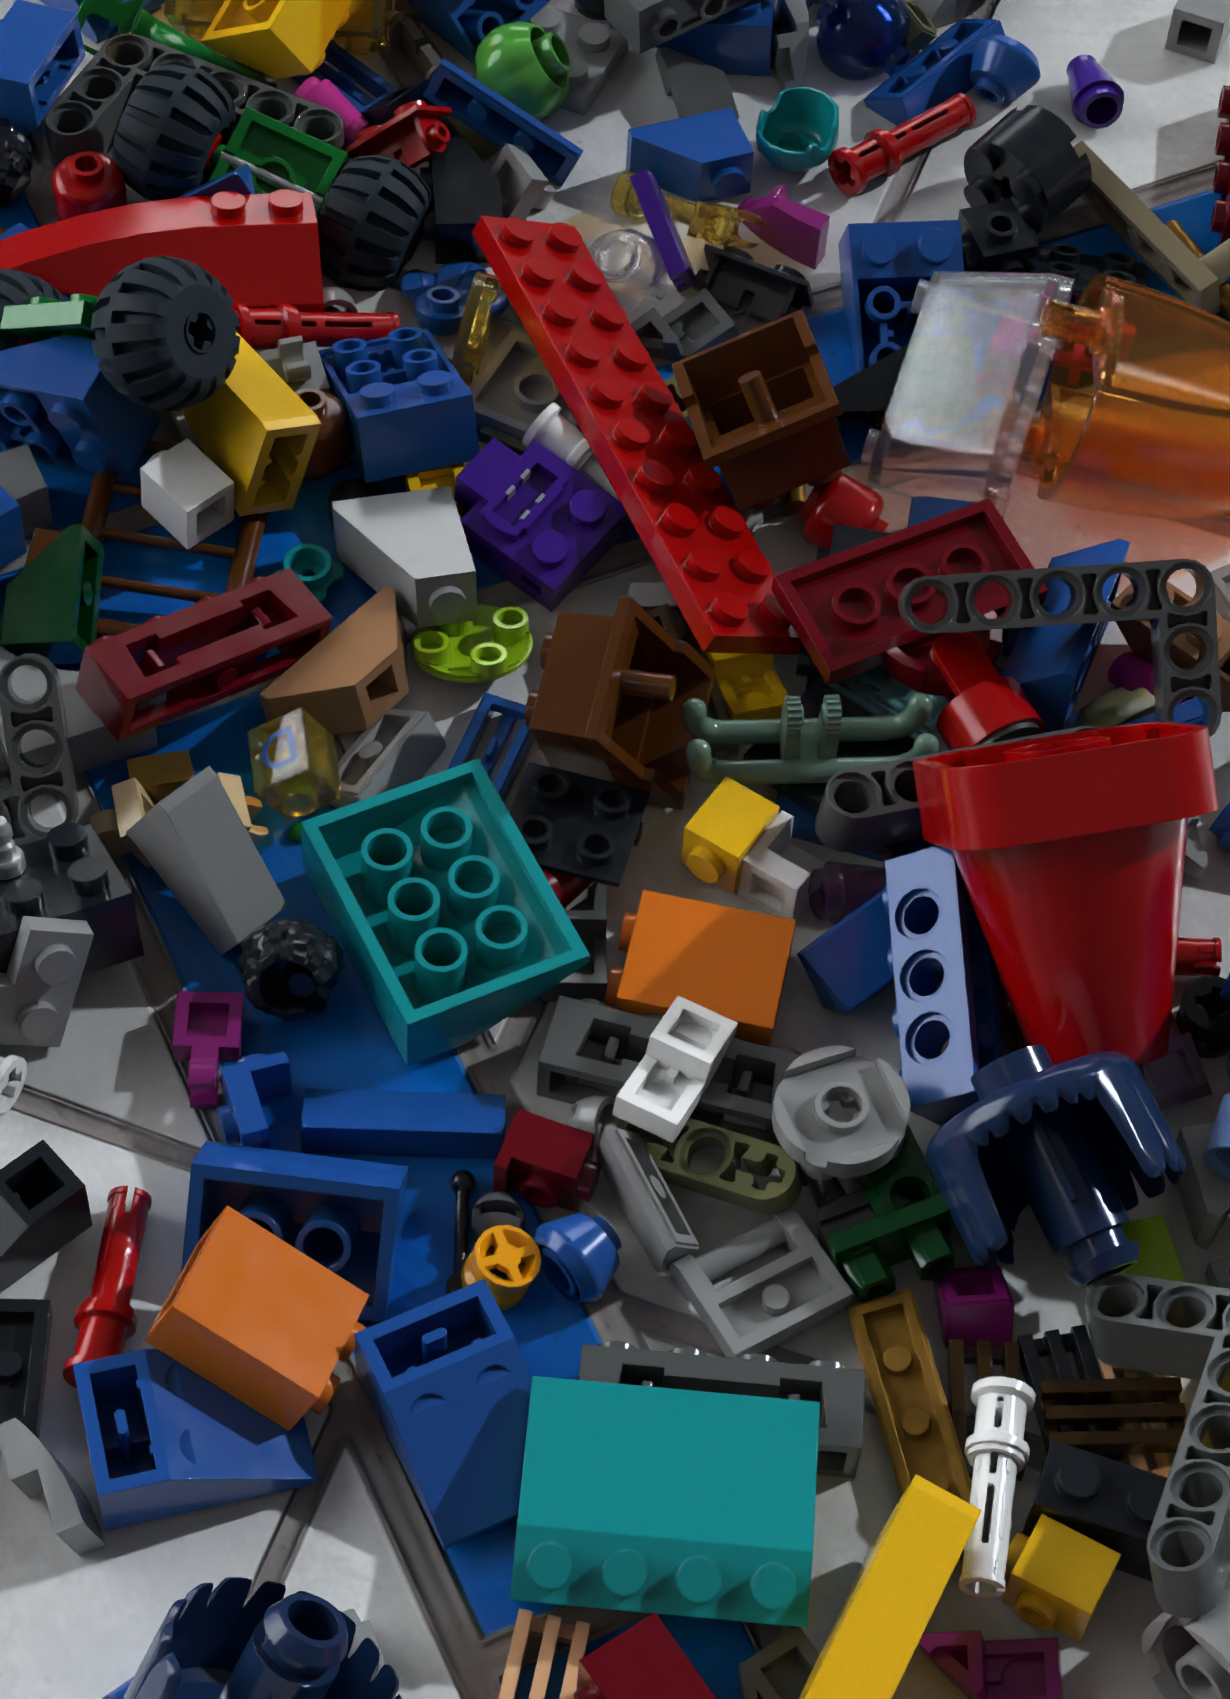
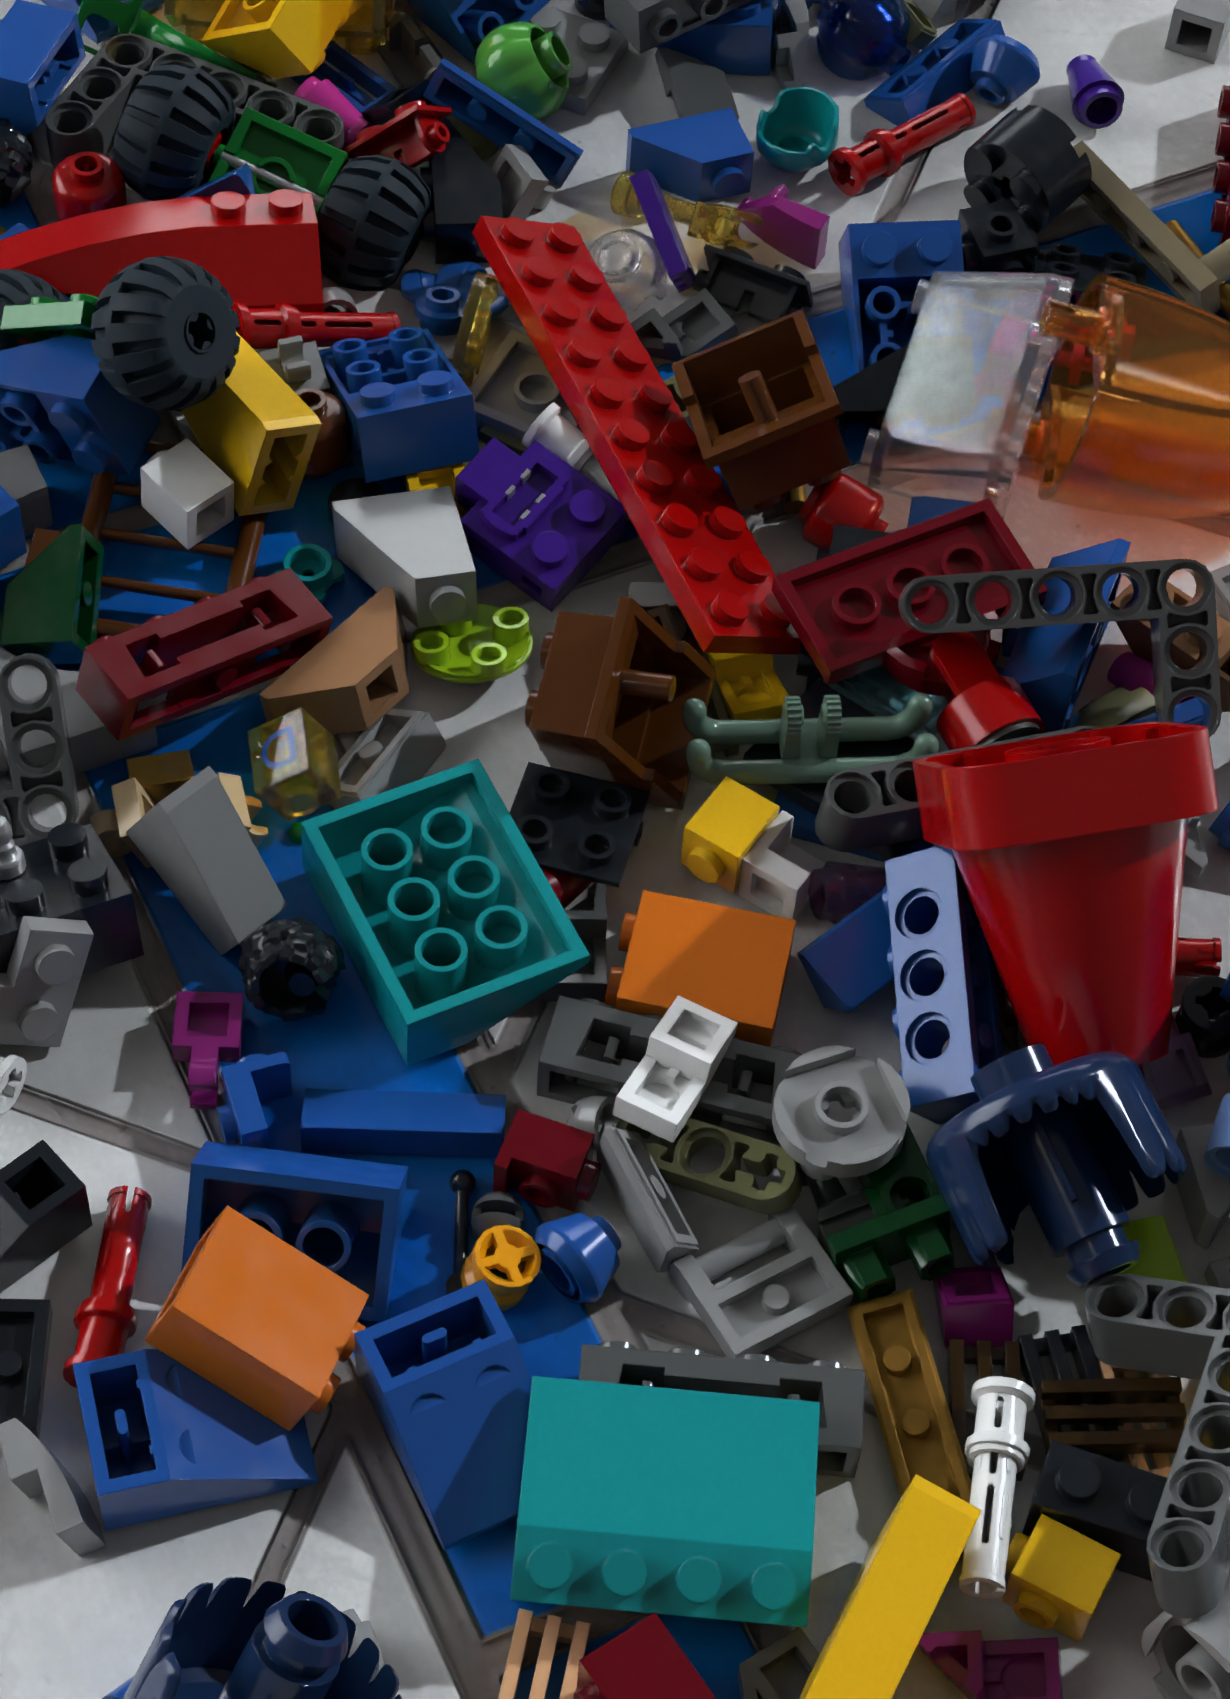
blue tile [447,692,535,803] -> none

